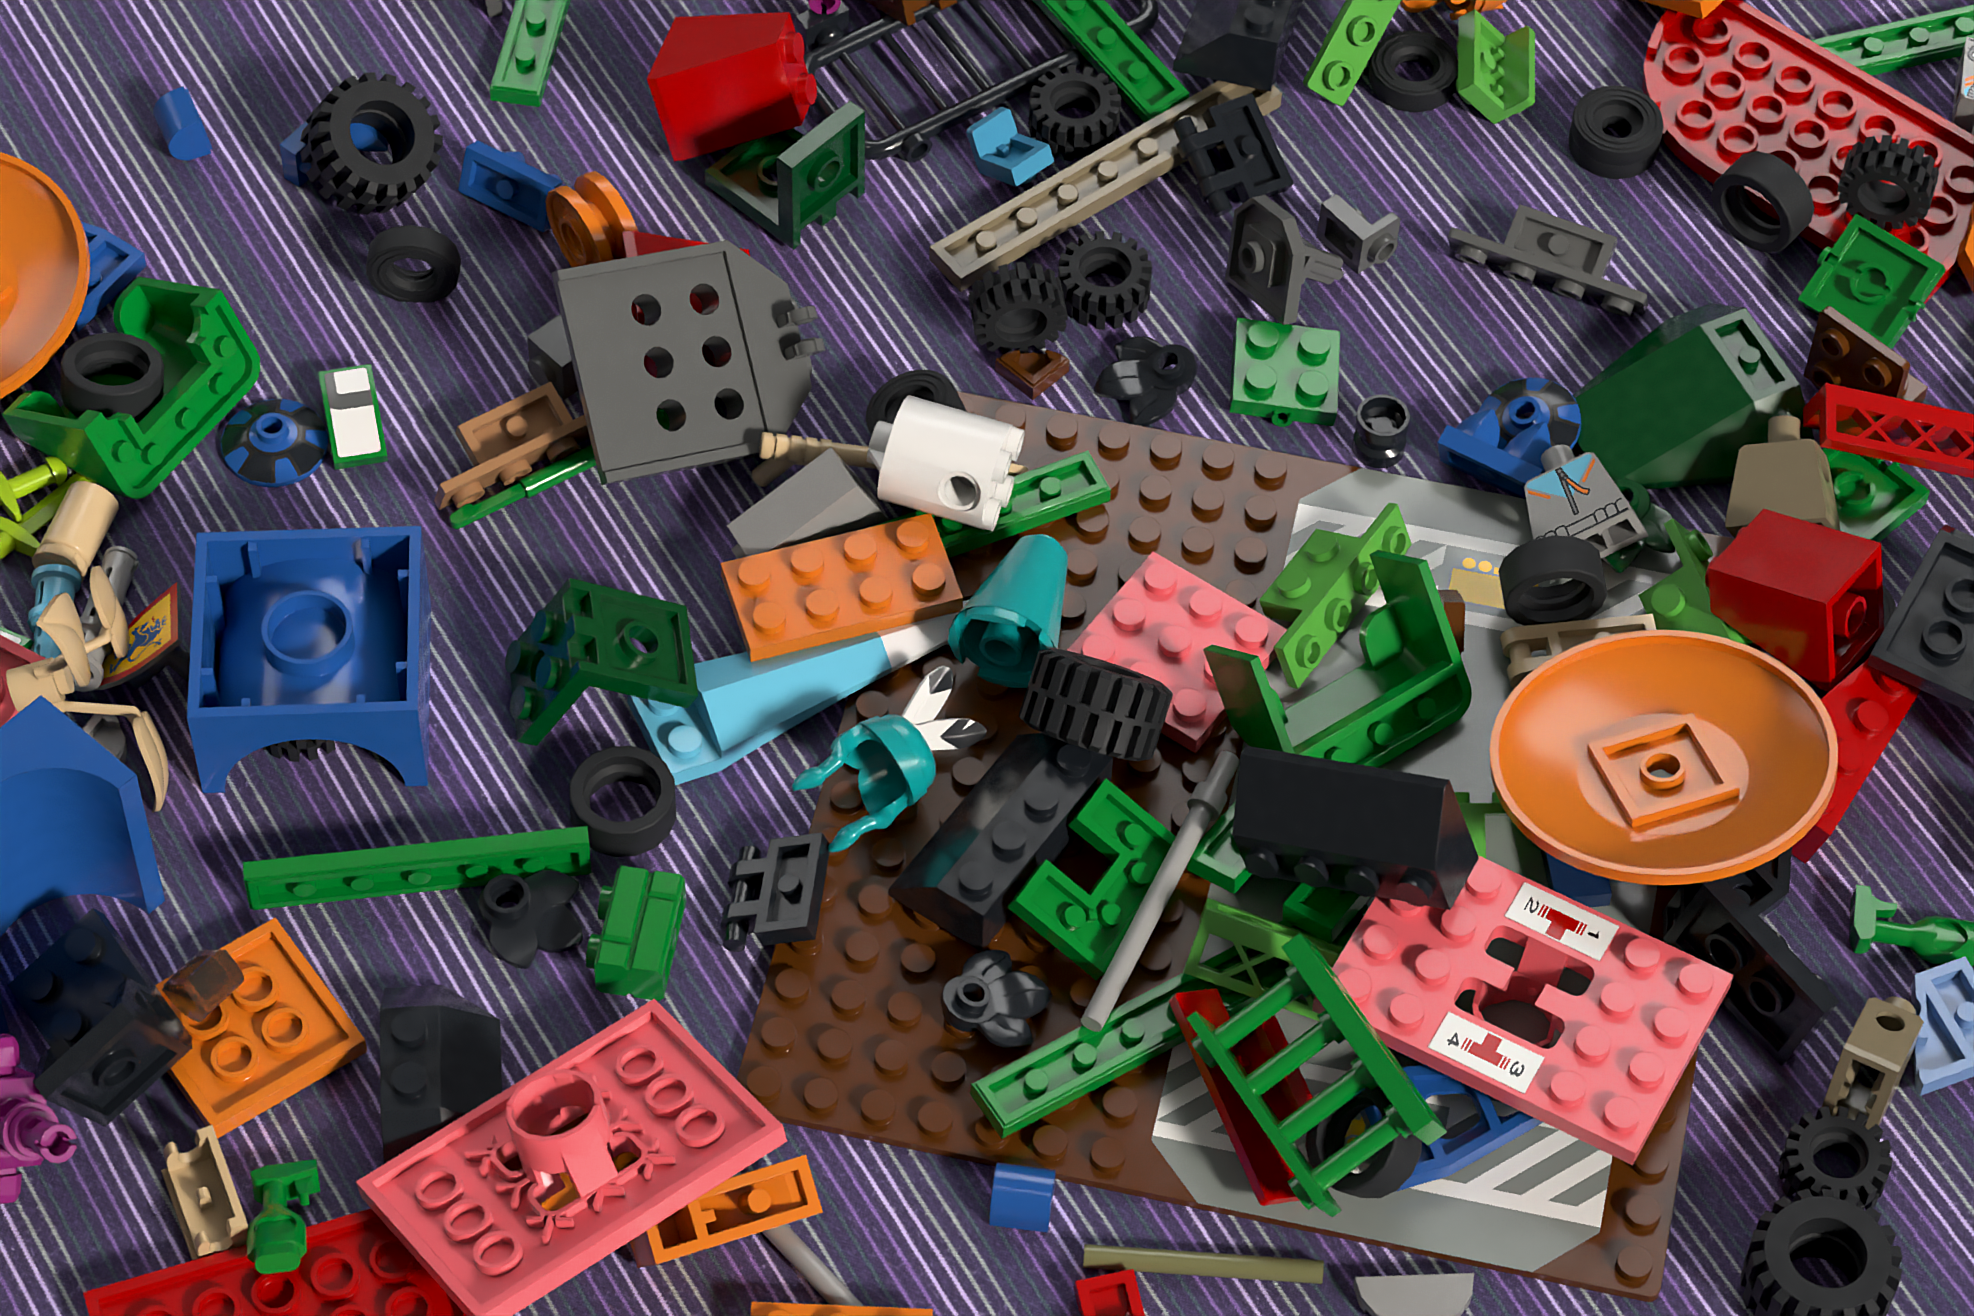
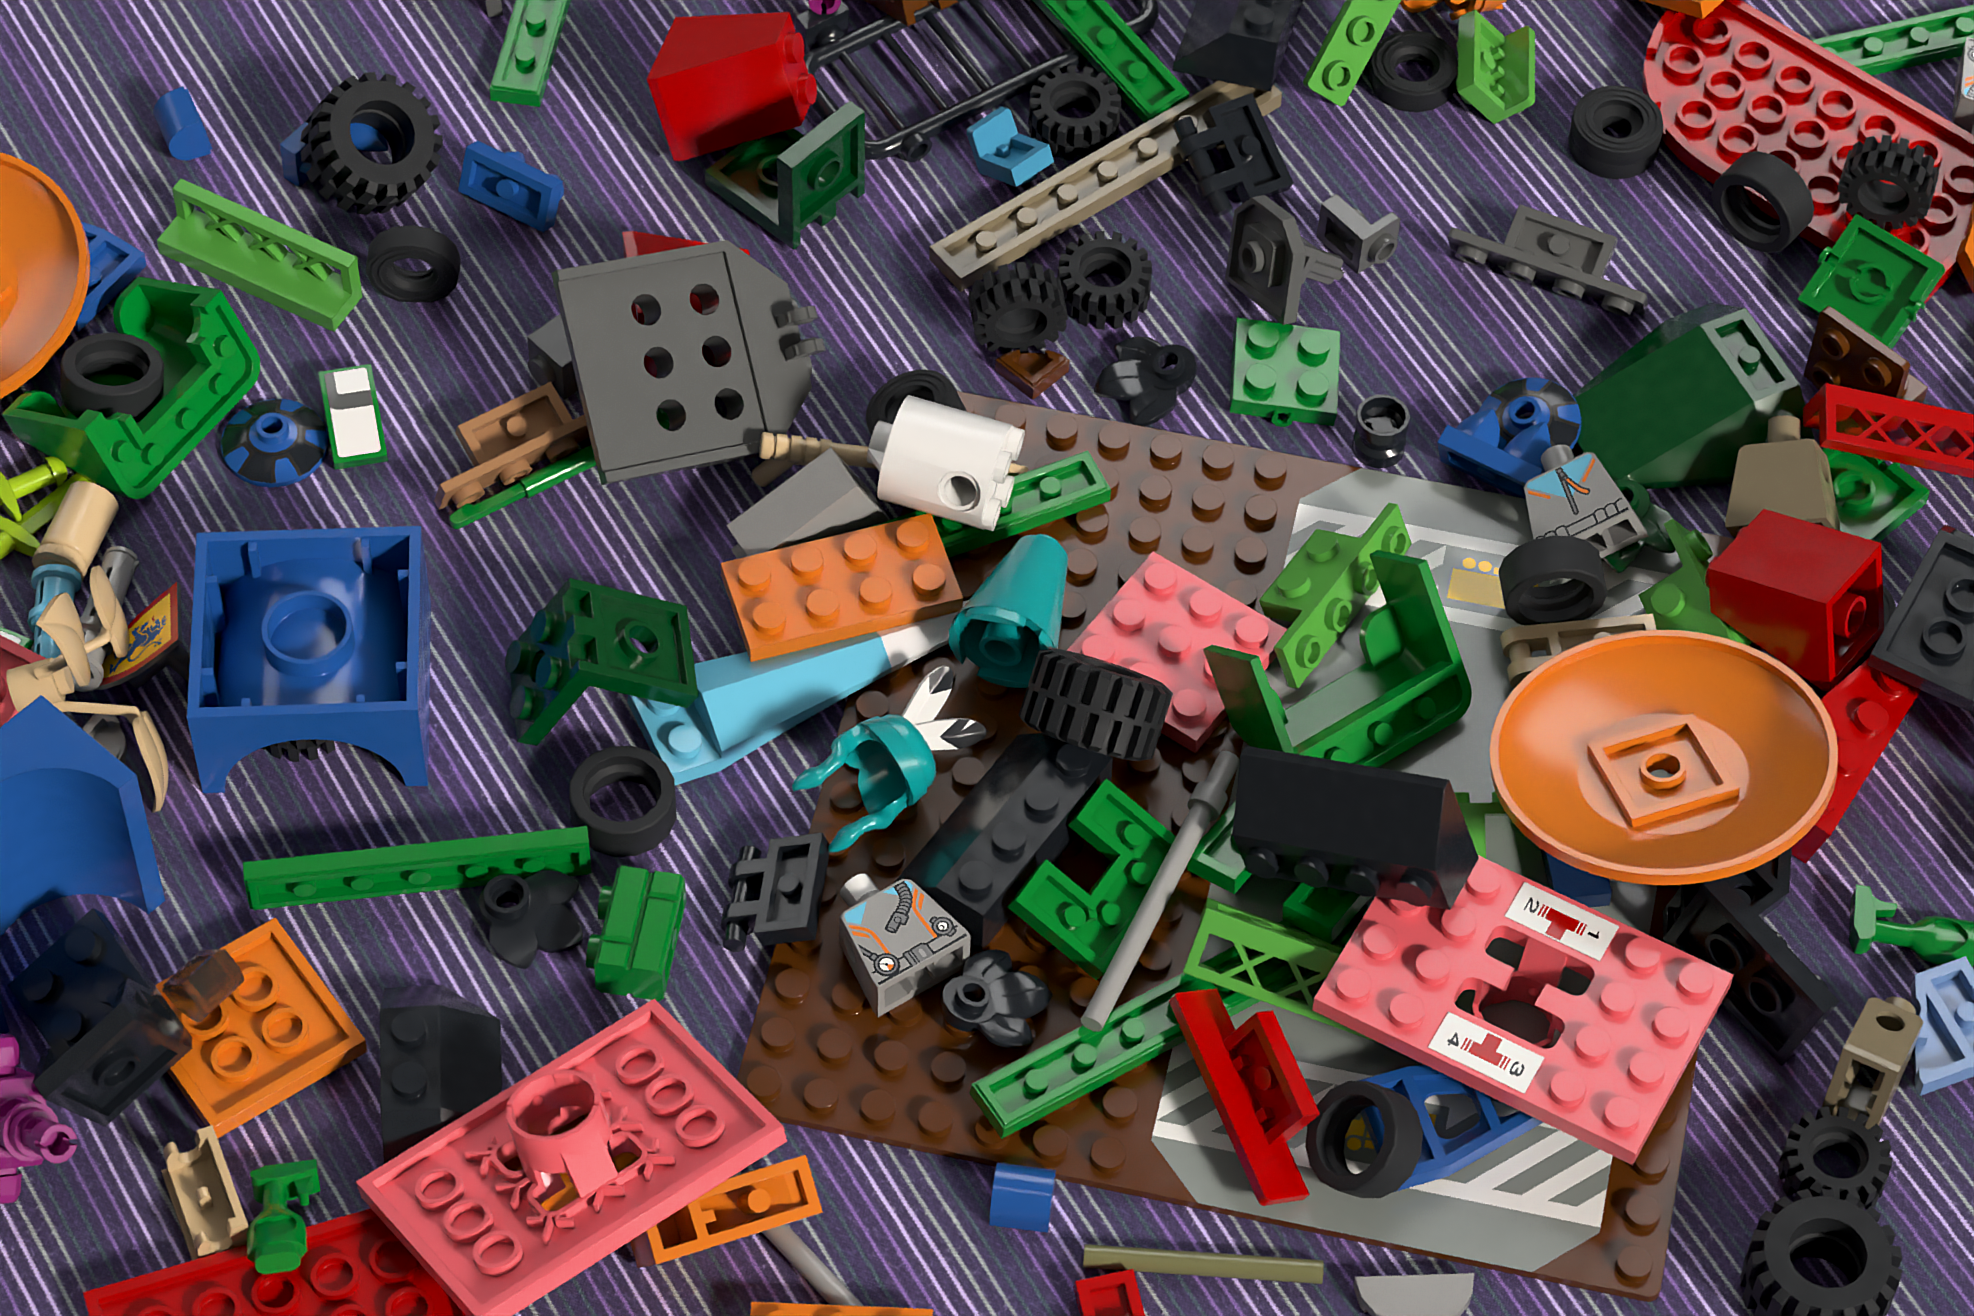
orange wheel [545,171,639,267] -> none
green fence [1186,933,1448,1218] -> none
reddish brown tile [1438,590,1465,656] -> none
none -> bright green fence [157,179,362,332]
none -> light grey torso [839,874,971,1017]

